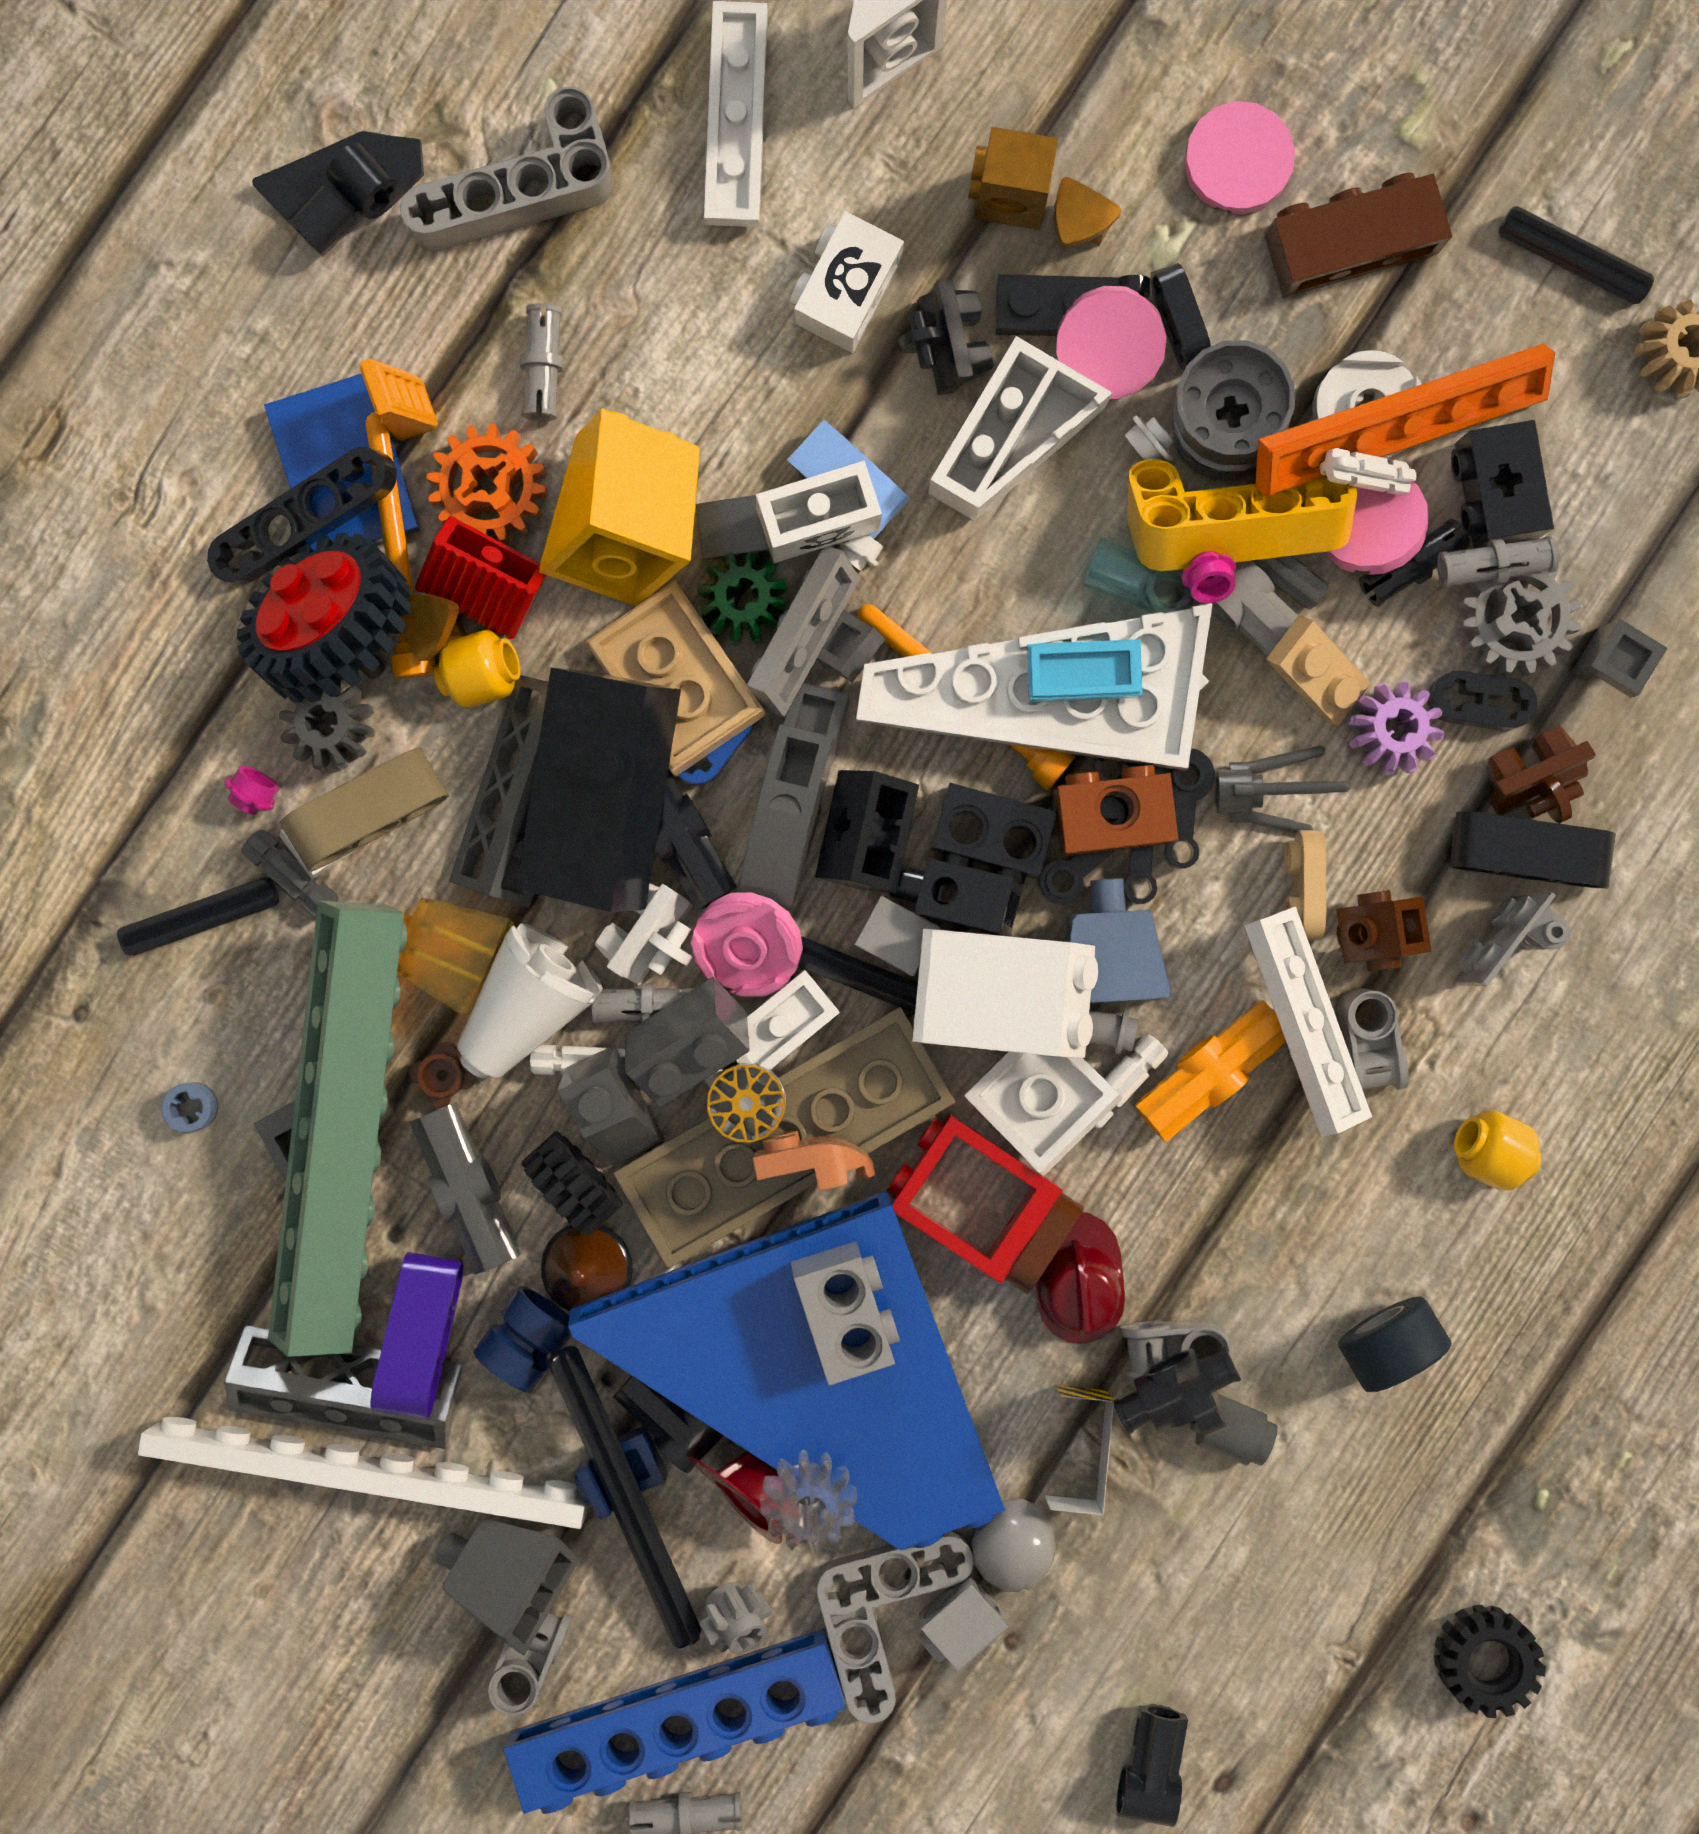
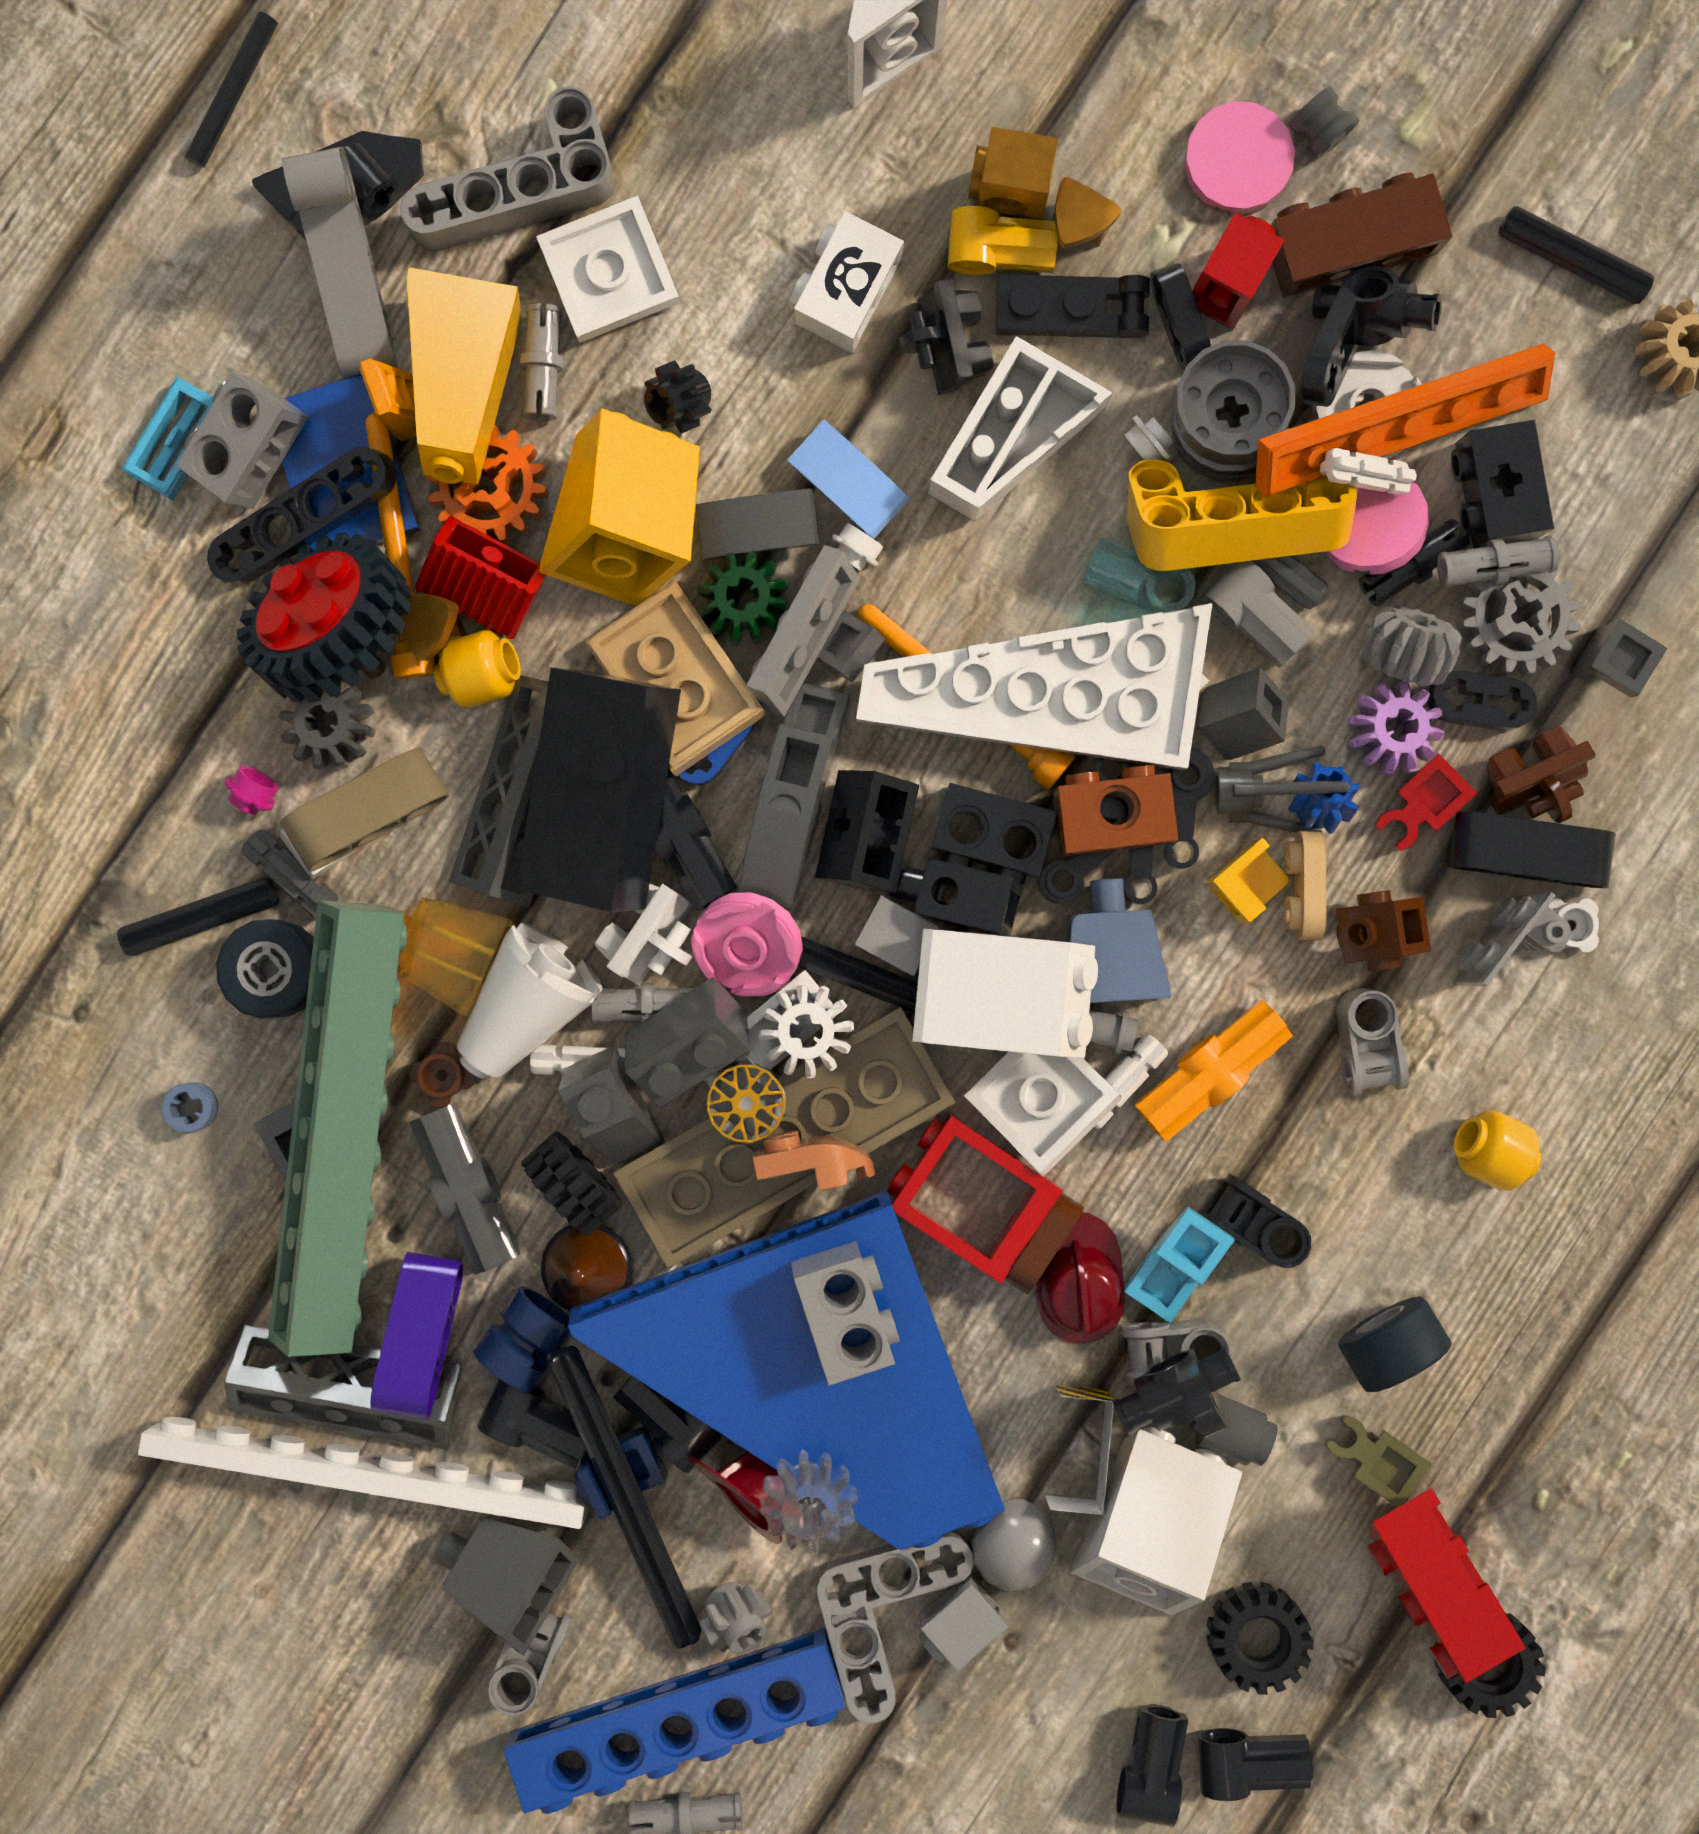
white plate [704,1,768,227] -> none
white brick [756,461,882,563] -> none
medium azure tile [1027,639,1143,702] -> none
bright pink tile [1056,286,1167,399] -> none
dark pink plate [1181,552,1236,604] -> none
white plate [1244,907,1372,1137] -> none
tan plate [1266,615,1371,727] -> none
none -> medium azure tile [121,376,213,501]
none -> light grey brick [176,371,309,509]
none -> black bar [184,11,278,168]
none -> black wheel [216,919,314,1019]
none -> light grey beam [282,147,398,378]
none -> yellow slope [406,268,522,485]
none -> black piece [477,1379,585,1469]
none -> white plate [536,195,680,343]
none -> black gear [644,360,712,434]
none -> white gear [759,983,854,1078]
none -> yellow piece [947,206,1058,276]
none -> white slope [1070,1427,1242,1616]
none -> medium azure slope [1124,1206,1235,1323]
none -> red brick [1192,212,1285,331]
none -> dark grey panel [1198,667,1289,760]
none -> black piece [1199,1728,1313,1801]
none -> black piece [1202,1173,1311,1268]
none -> yellow panel [1205,837,1289,924]
none -> black tyre [1206,1582,1314,1695]
none -> dark grey wheel [1288,86,1360,159]
none -> blue gear [1288,762,1360,834]
none -> black piece [1302,266,1442,407]
none -> olive plate [1325,1415,1432,1507]
none -> light grey gear [1362,605,1462,687]
none -> red wedge [1367,1488,1526,1685]
none -> red plate [1375,753,1477,851]
none -> white plate [1548,898,1599,953]

